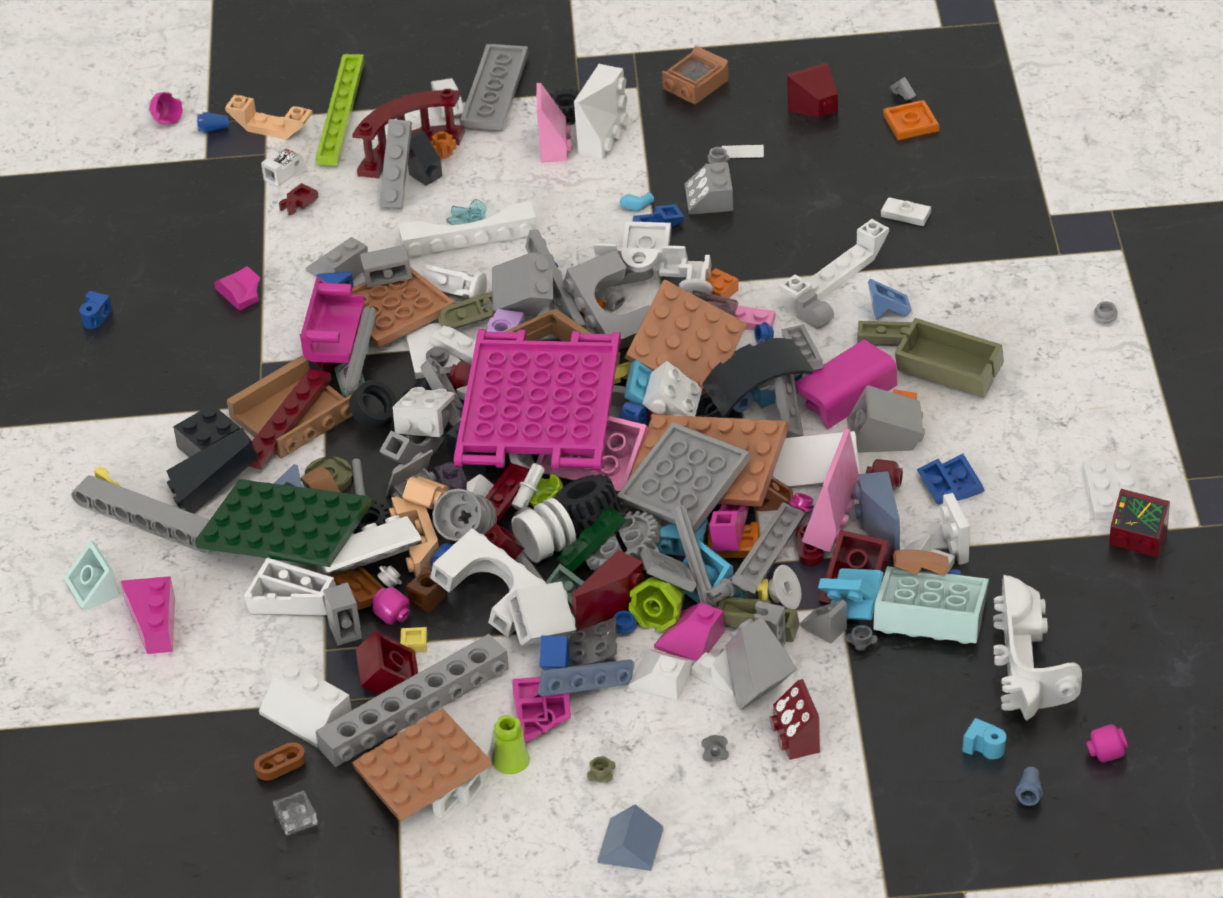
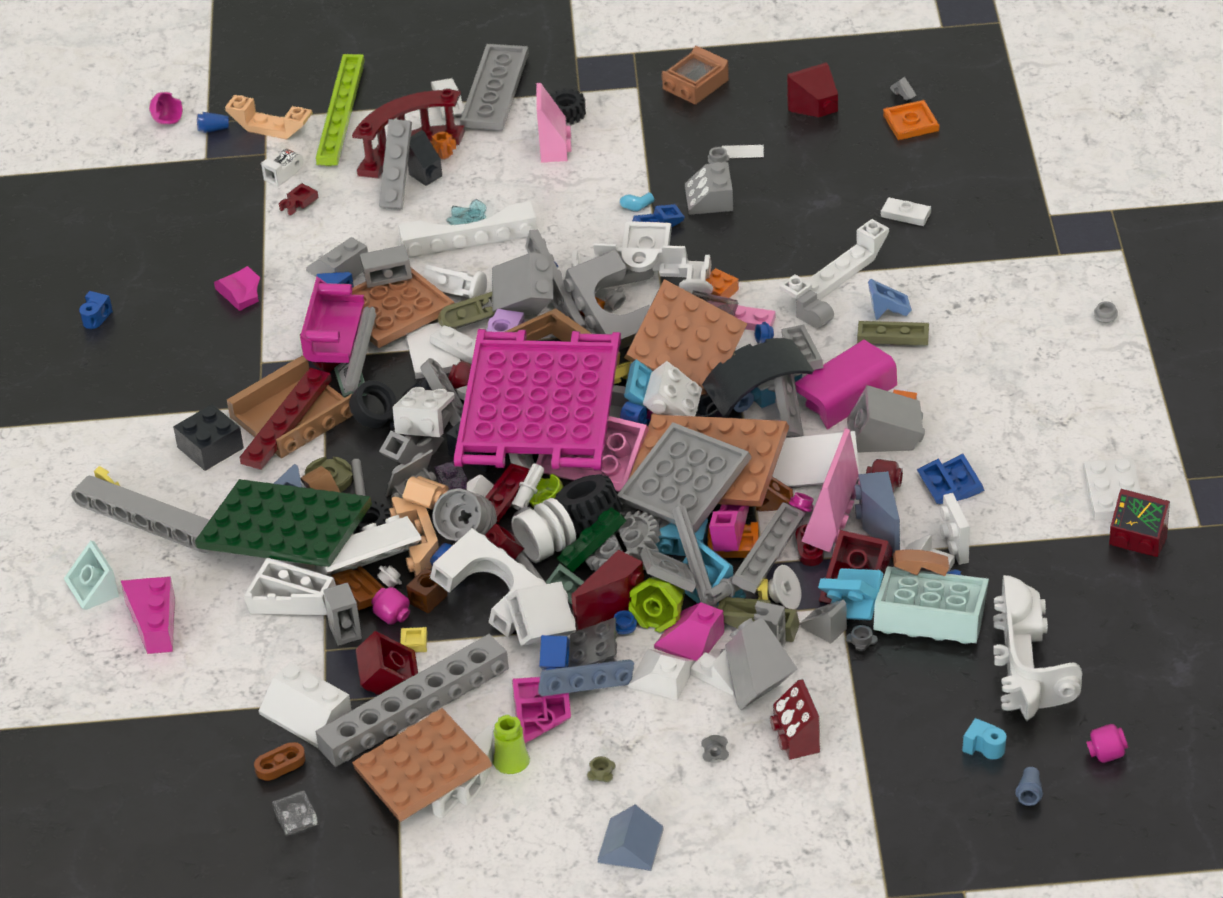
black slope [166,428,259,514] -> none
flat silver plate [426,347,449,367] -> none
white slope [574,64,628,159] -> none
olive piece [895,318,1004,398] -> none

